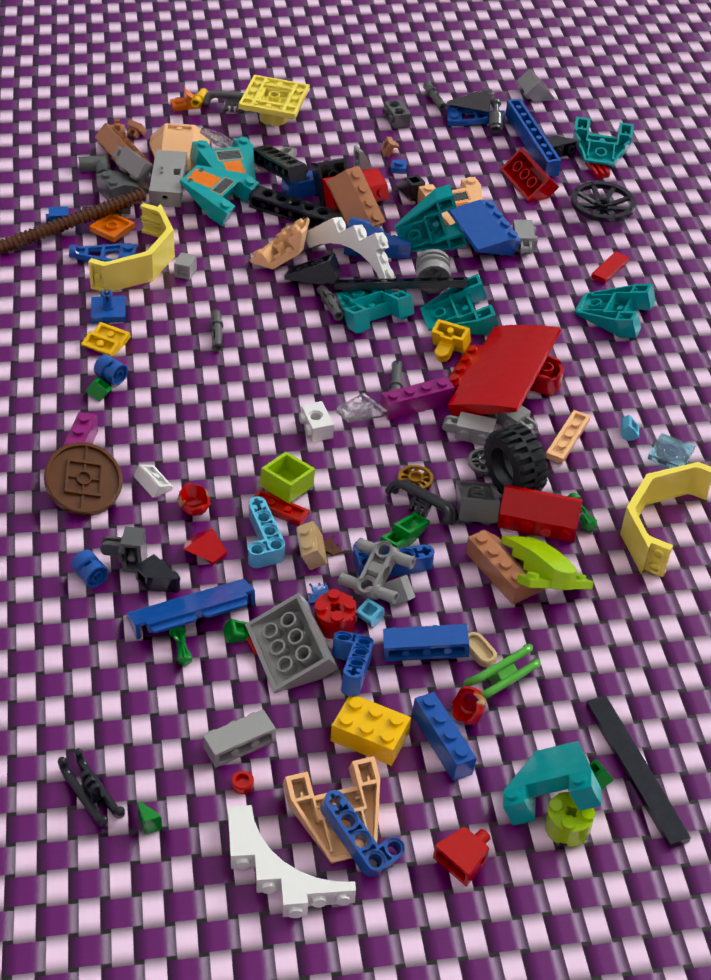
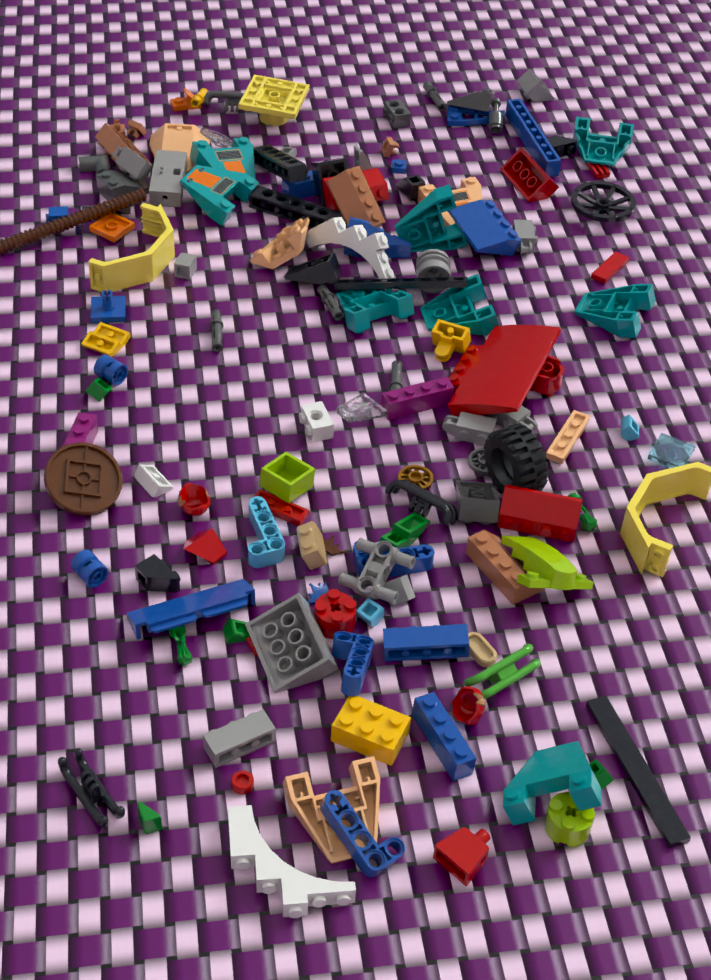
blue plate [69,243,137,262] -> none
dark grey brick [100,526,148,573] -> none

